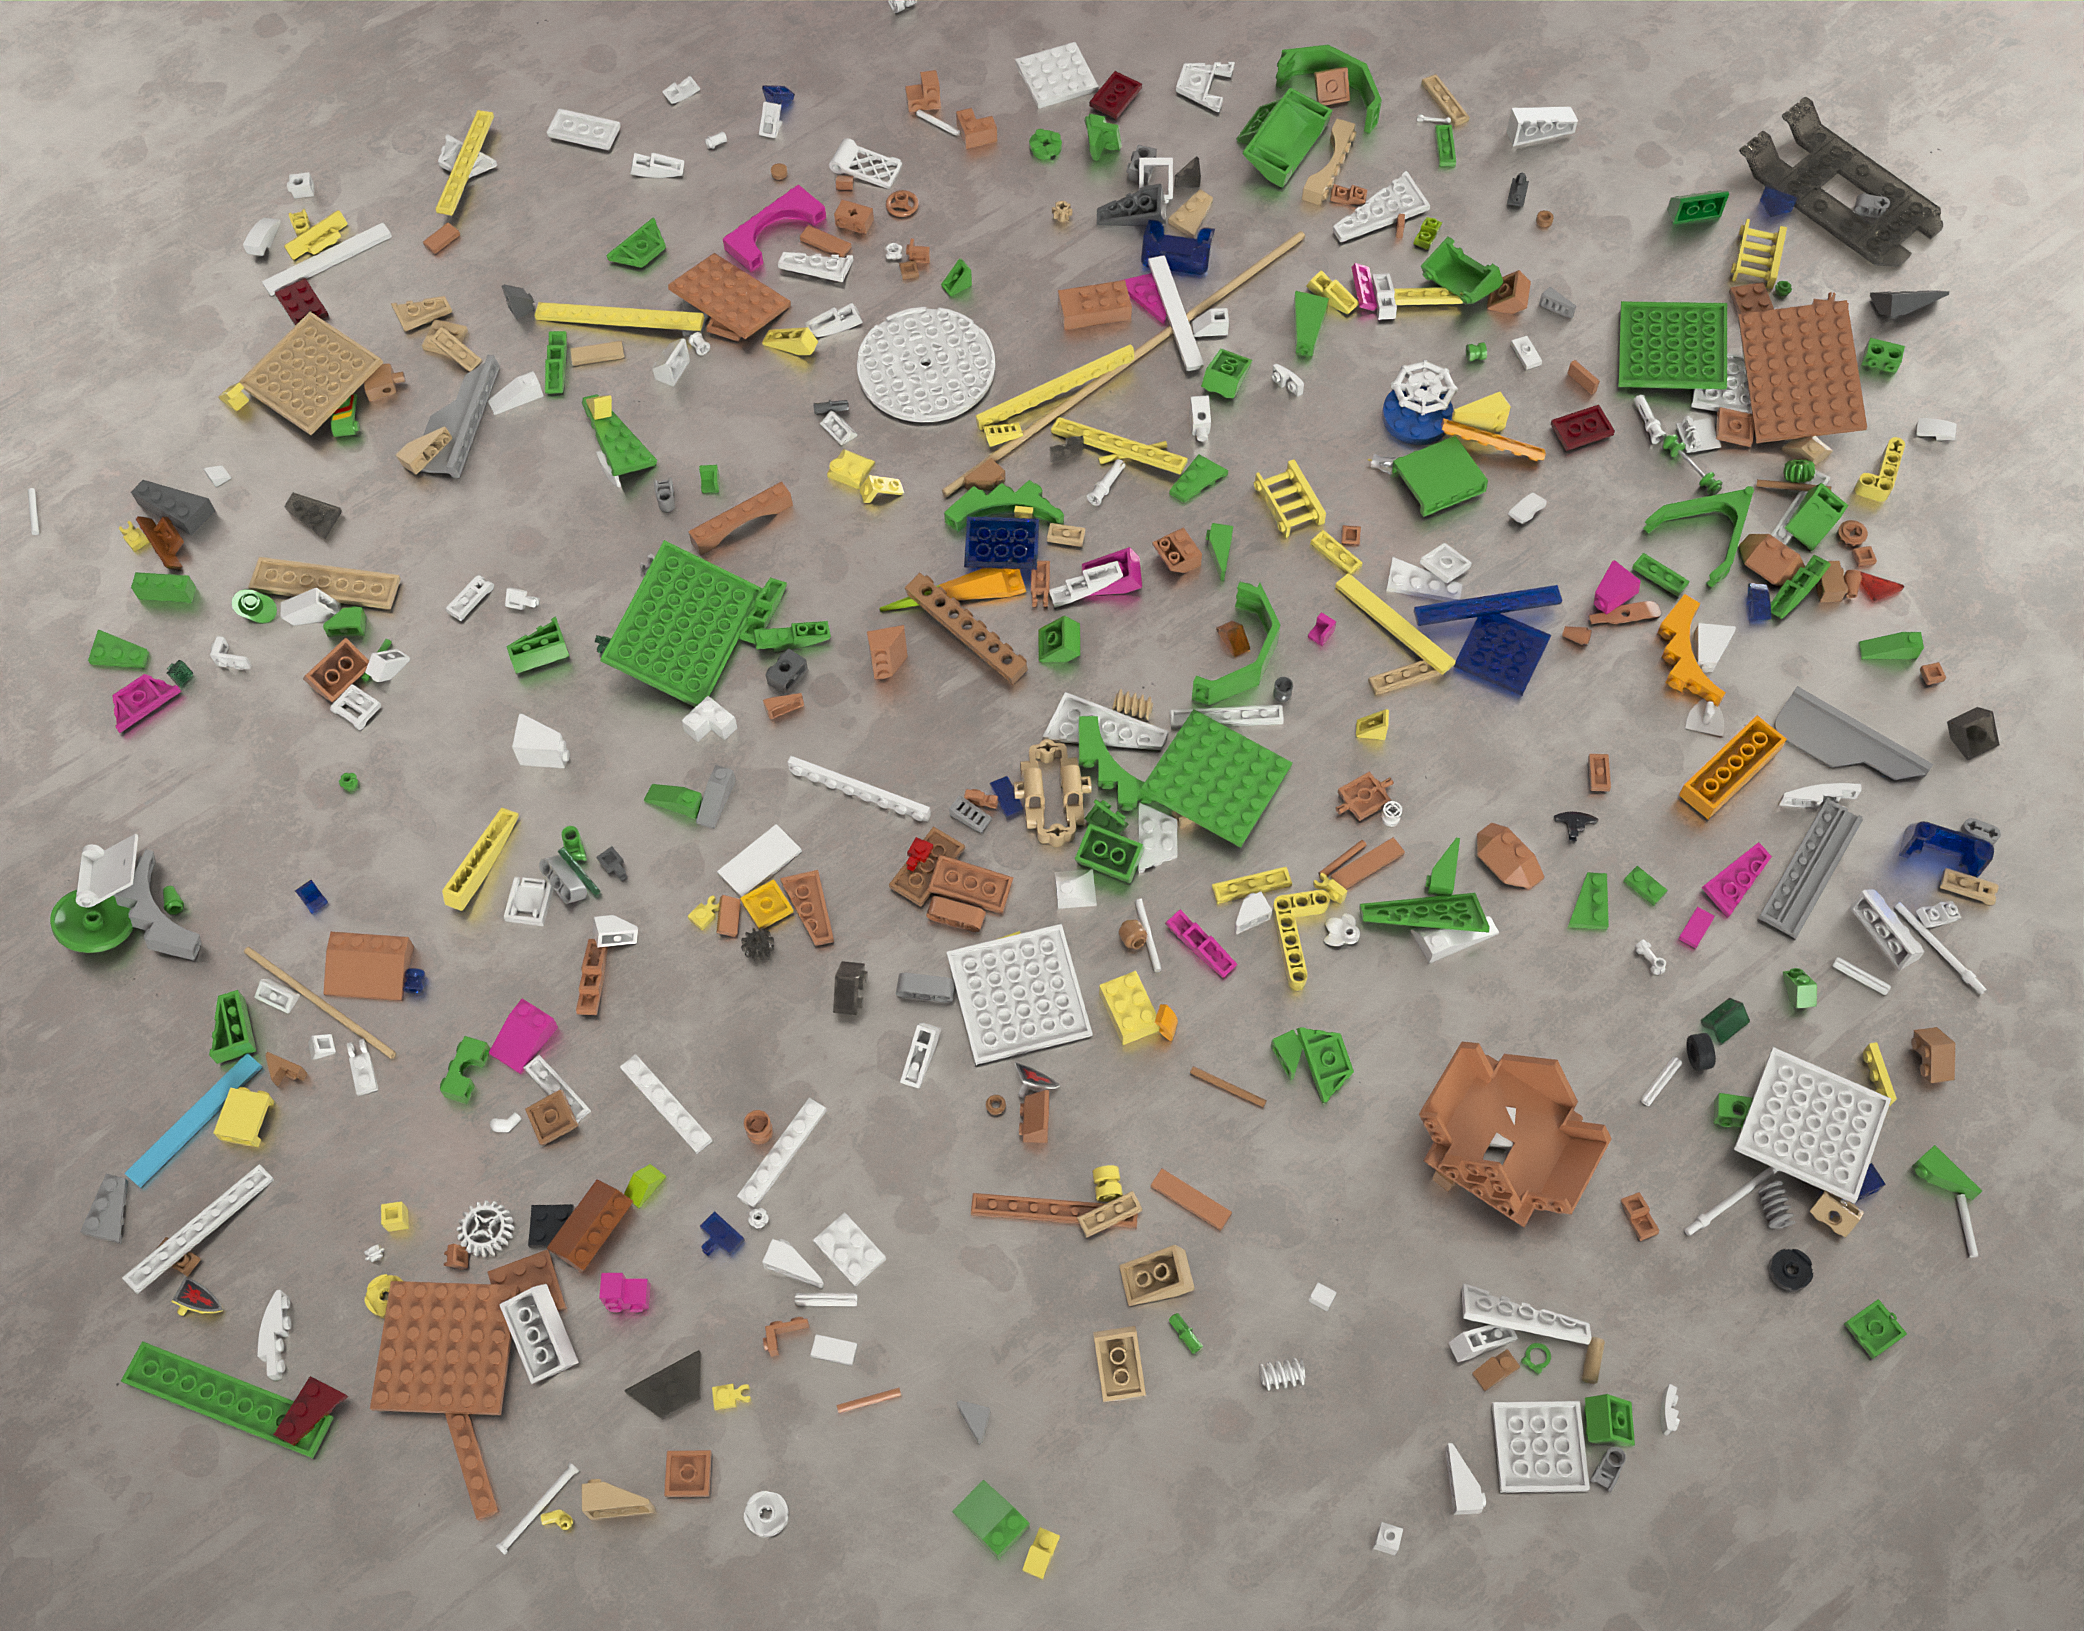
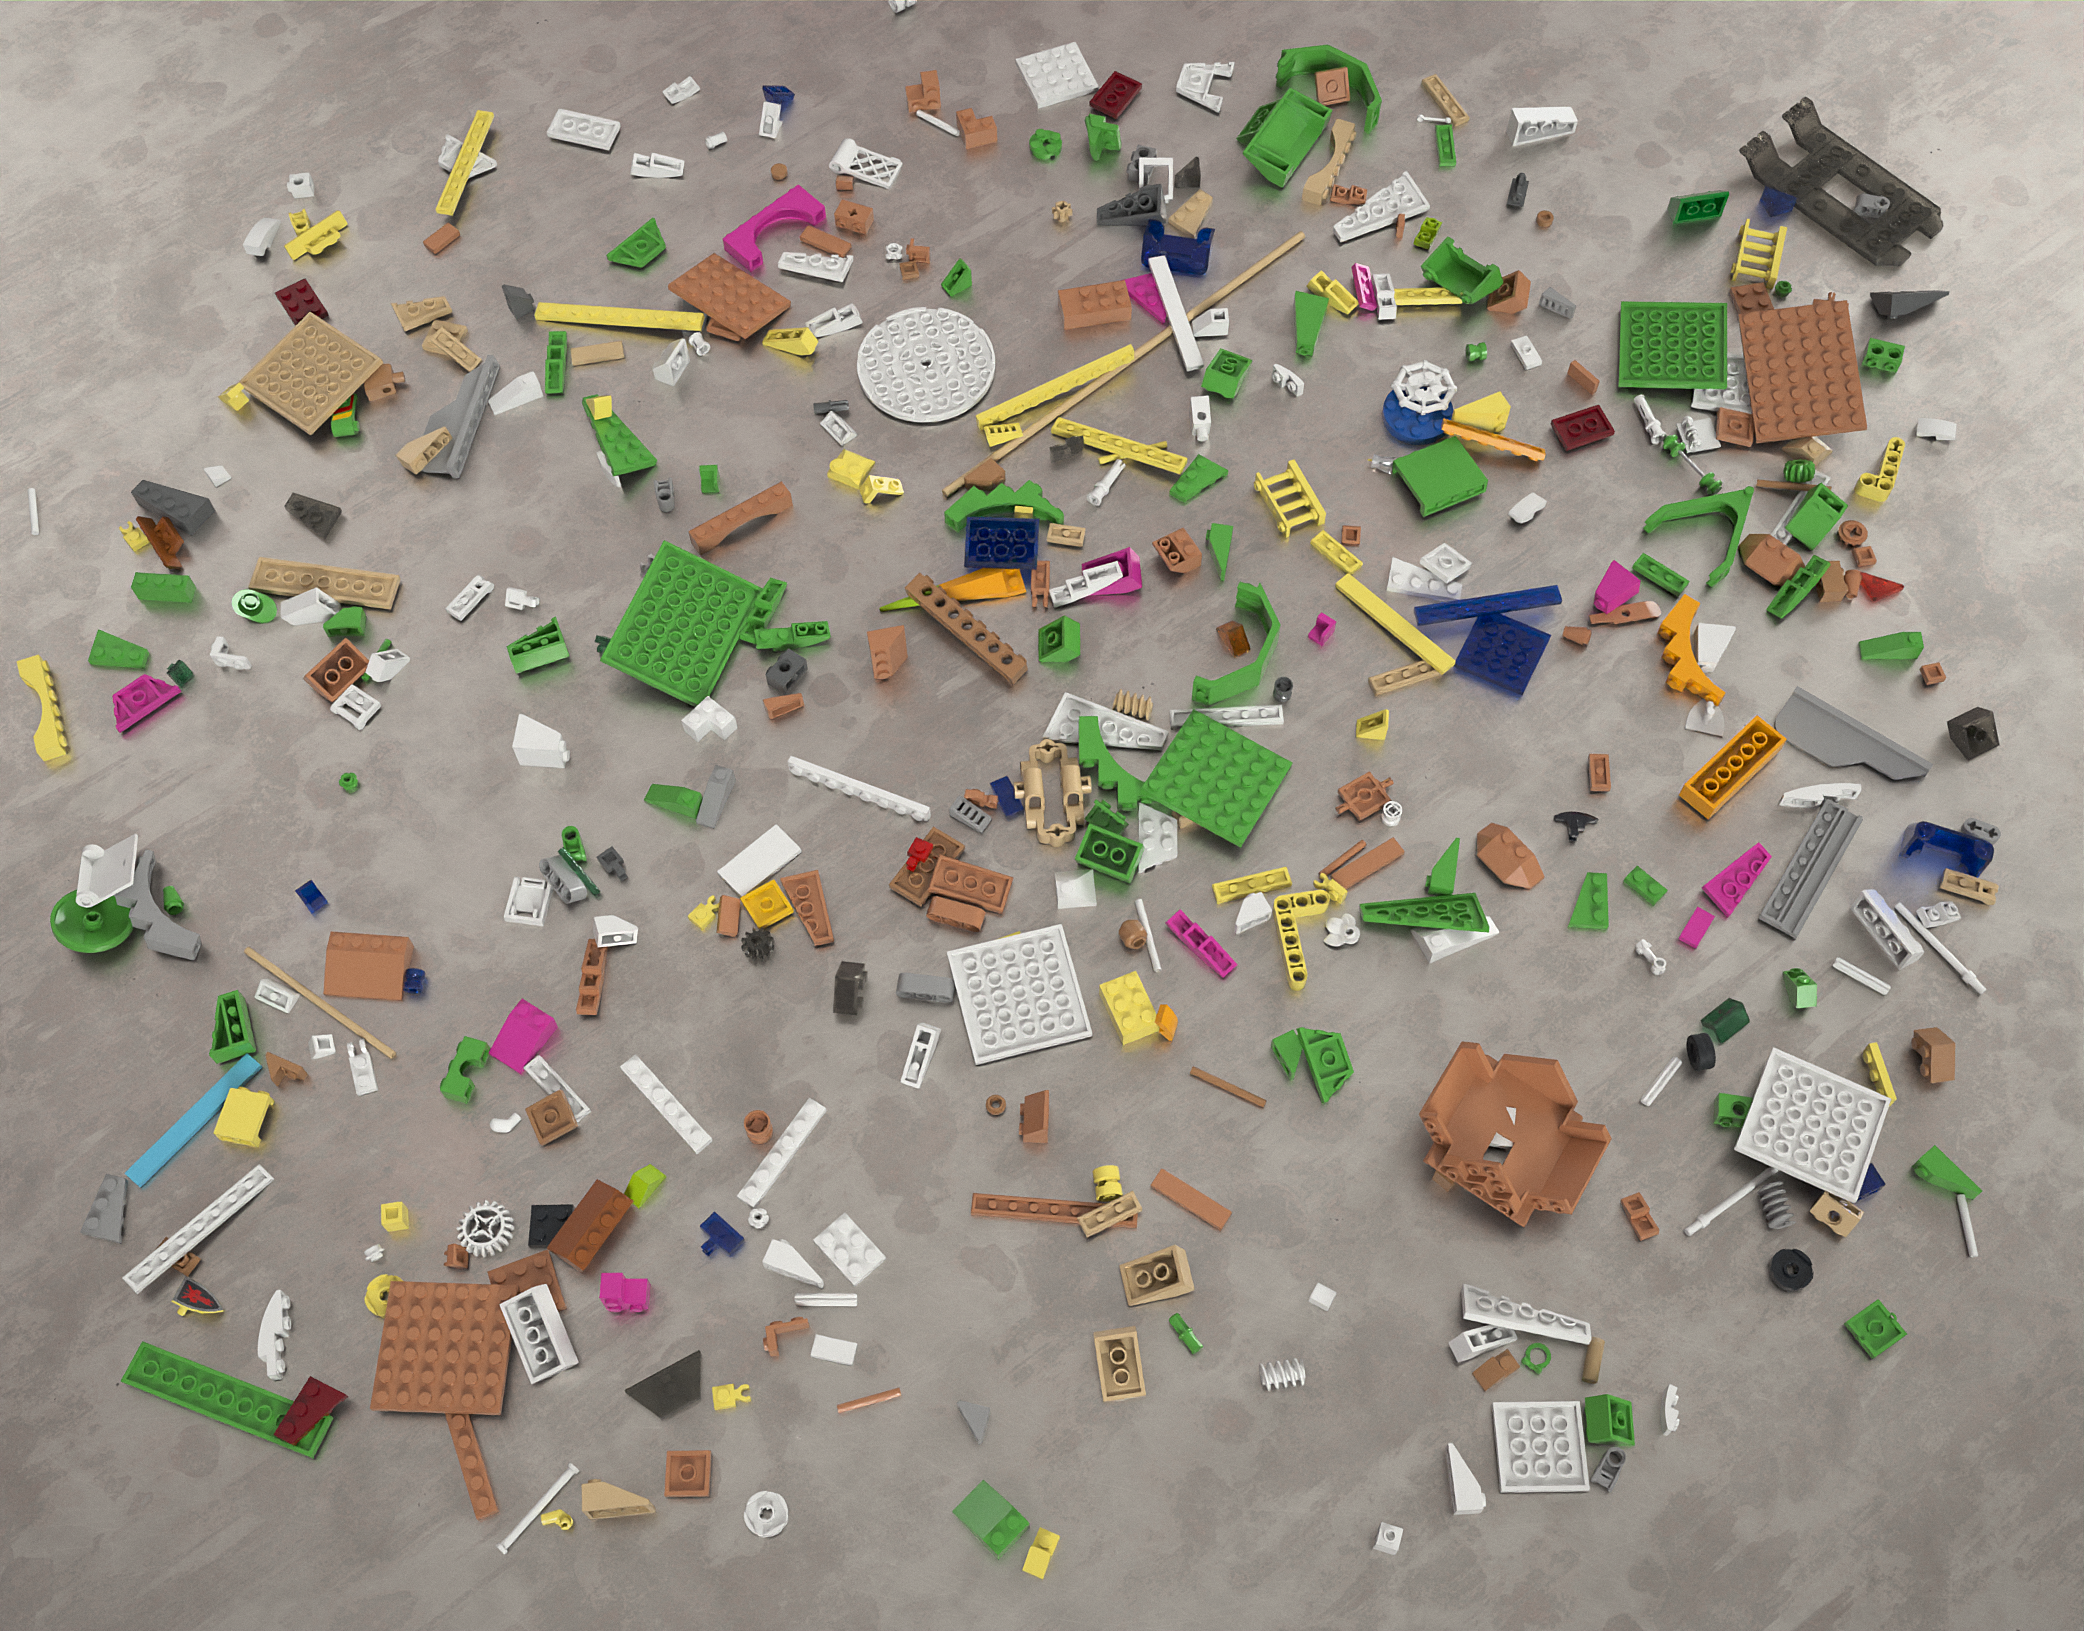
white tile [262,223,392,296] -> none
light yellow slope [442,807,519,911] -> none
nougat piece [886,190,919,217] -> none
shield [1014,1062,1060,1098] -> none
clear blue slope [1748,583,1771,620] -> none
none -> light yellow arch [16,654,67,761]

